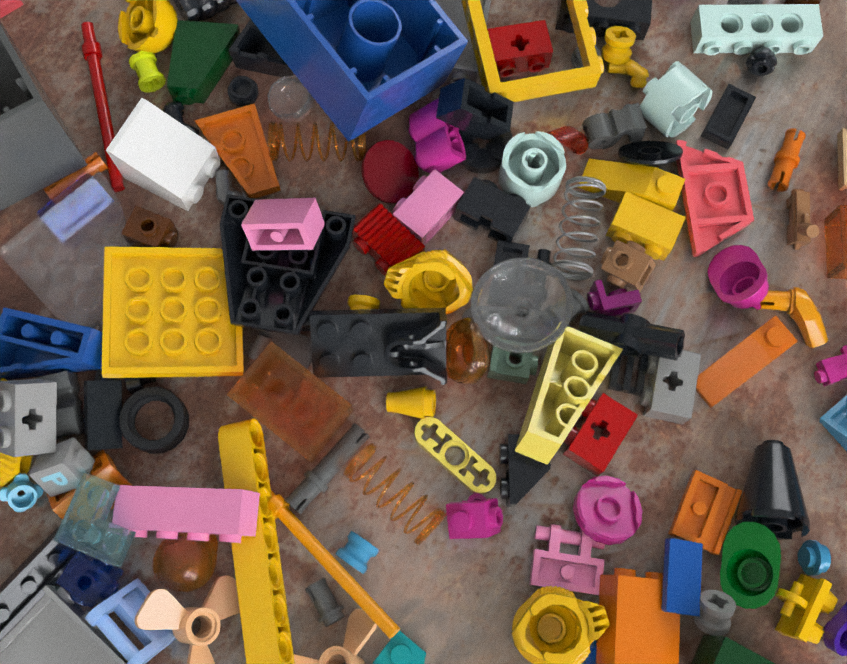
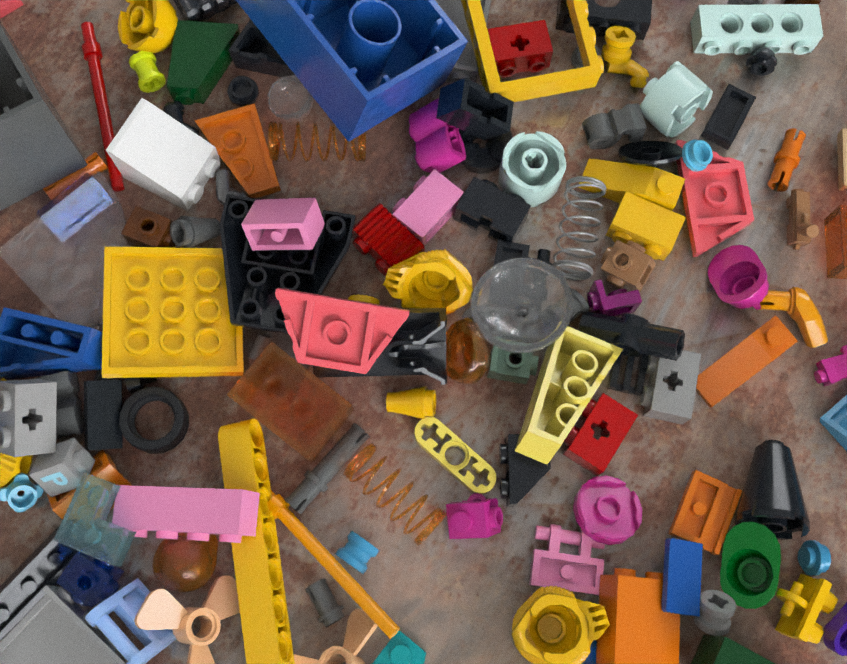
dark red piece [361,140,419,204] -> none
clear red arm [546,125,589,155] -> none
none -> dark grey cone [170,216,221,248]
none -> coral wing [275,288,410,374]
none -> medium azure plate [682,140,713,172]

